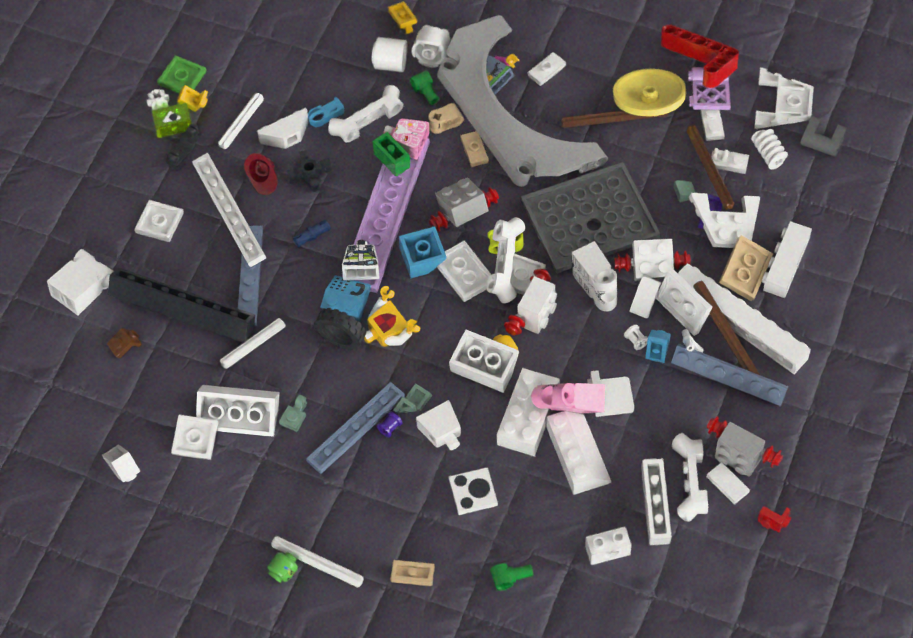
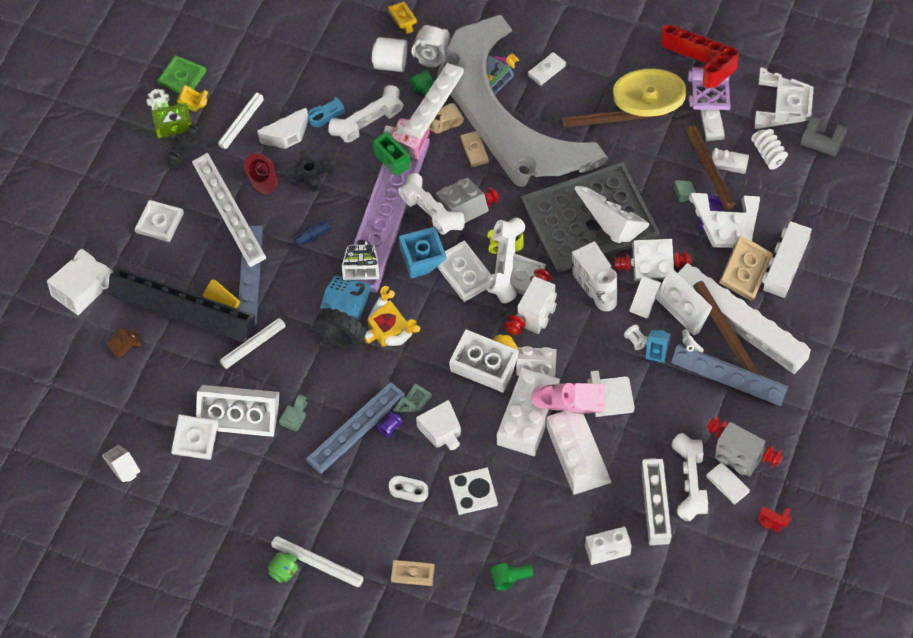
none -> yellow tile [202,280,241,308]
none -> white plate [389,476,428,502]
none -> white plate [398,173,465,235]
none -> white plate [404,63,464,139]
none -> white bracket [516,346,557,377]
none -> white wedge [575,186,649,243]

